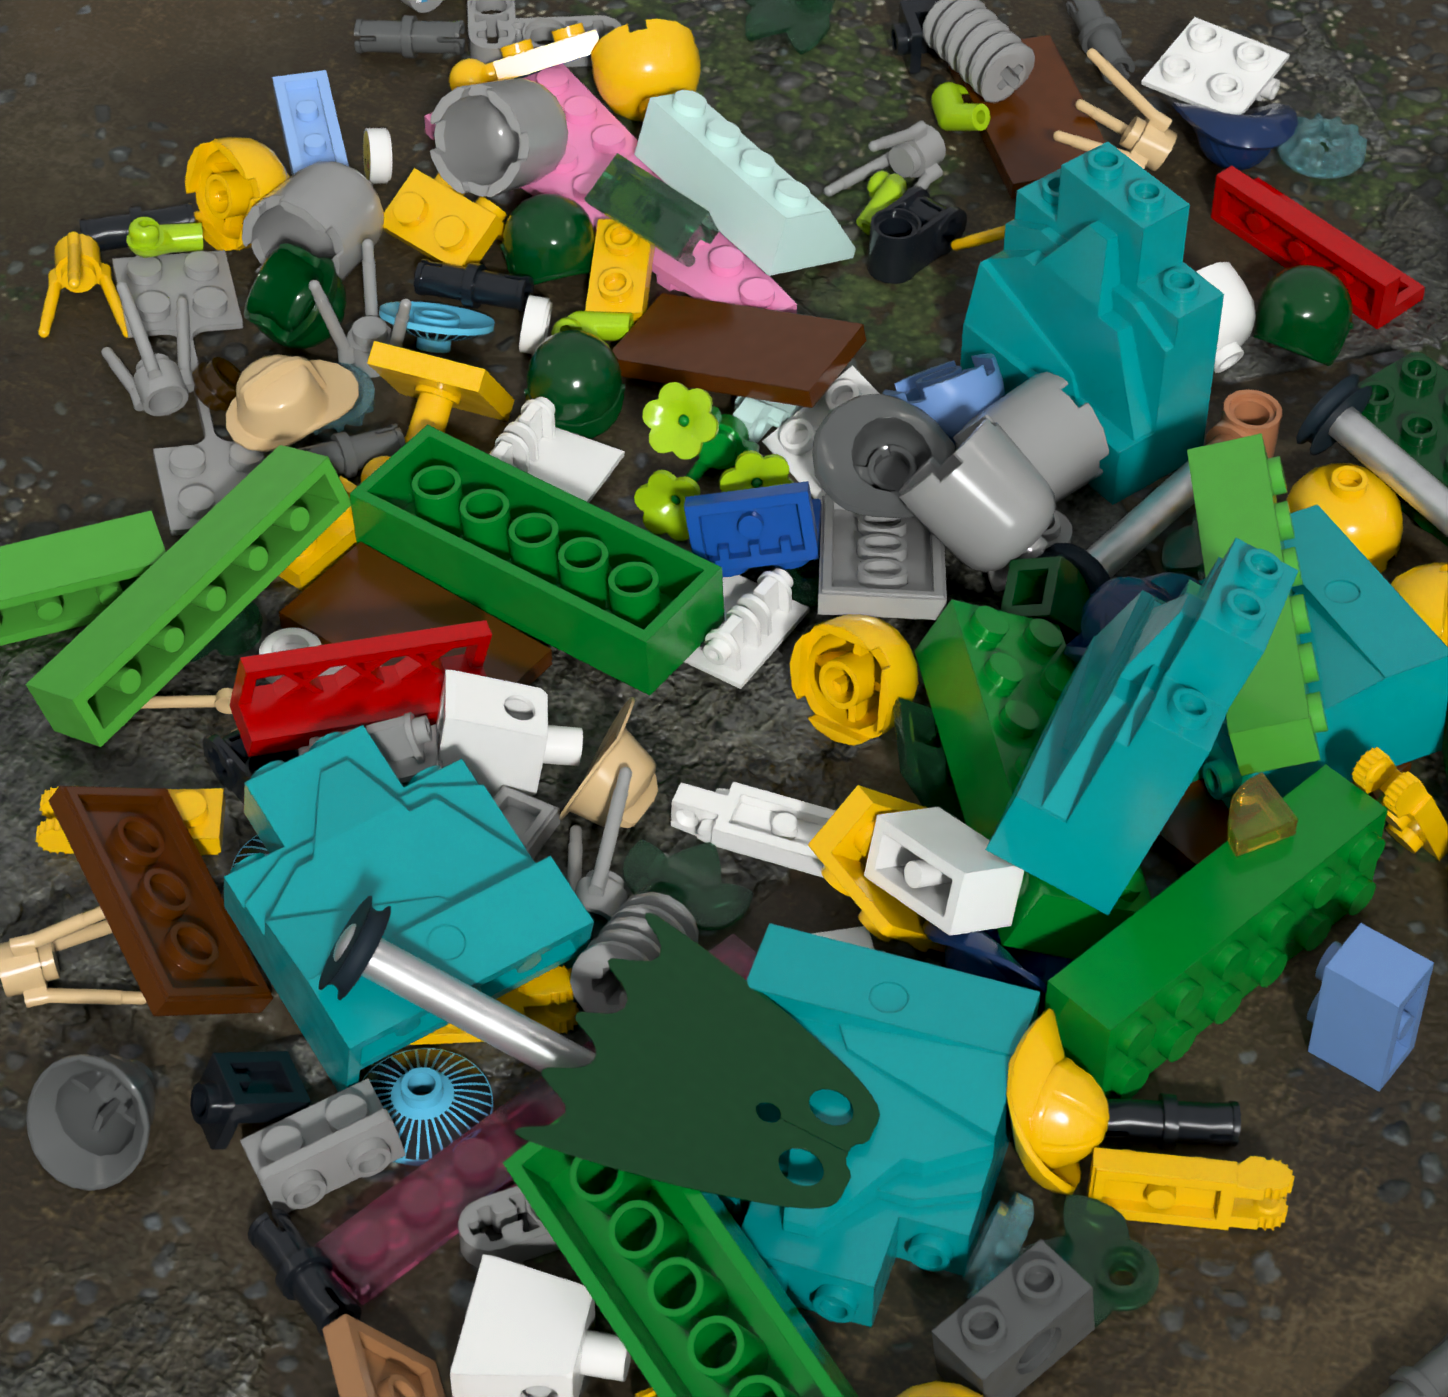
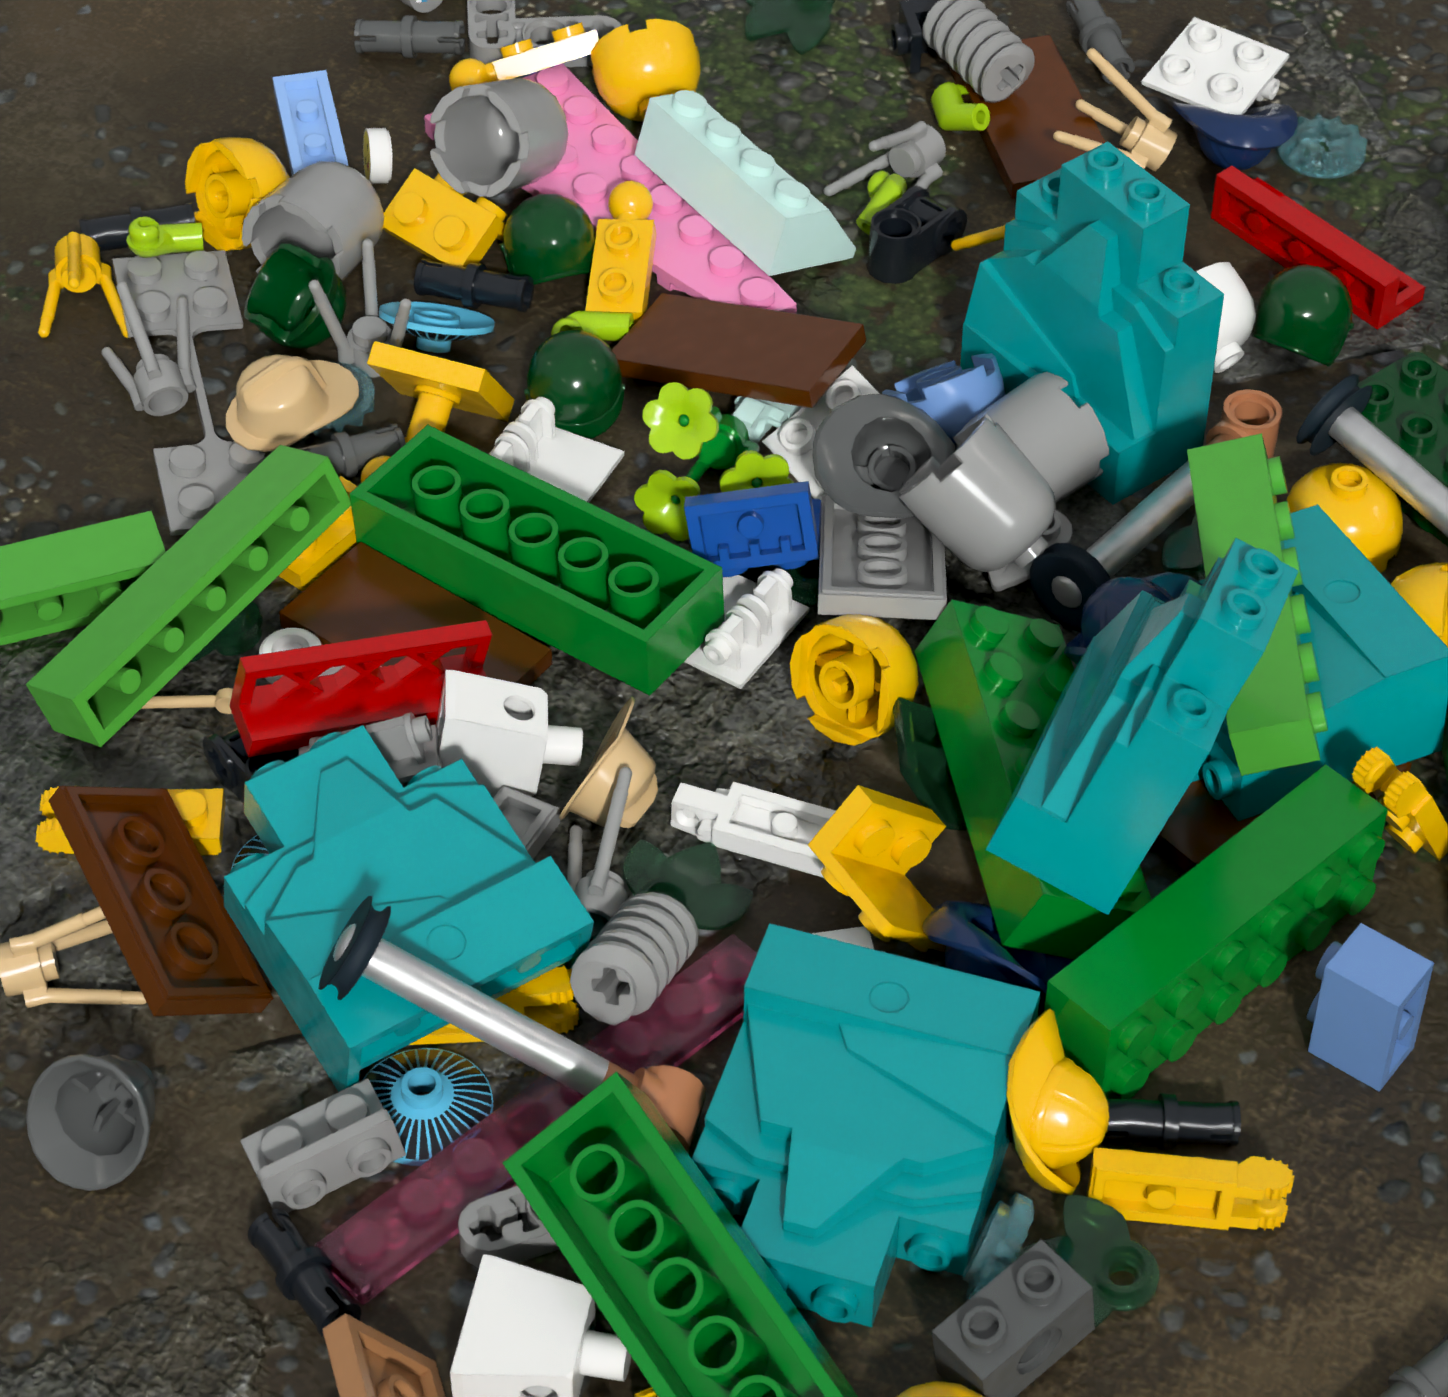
black bracket [190,1051,311,1150] -> none
dark brown plate [192,357,241,412] -> none
dark green piece [515,912,880,1209] -> none
white tile [519,295,552,354] -> none
clear green hinge [585,153,719,267] -> none
white brick [864,807,1024,936] -> none
dark green brick [1001,556,1091,644] -> none
clear yellow tile [1227,772,1298,857] -> none

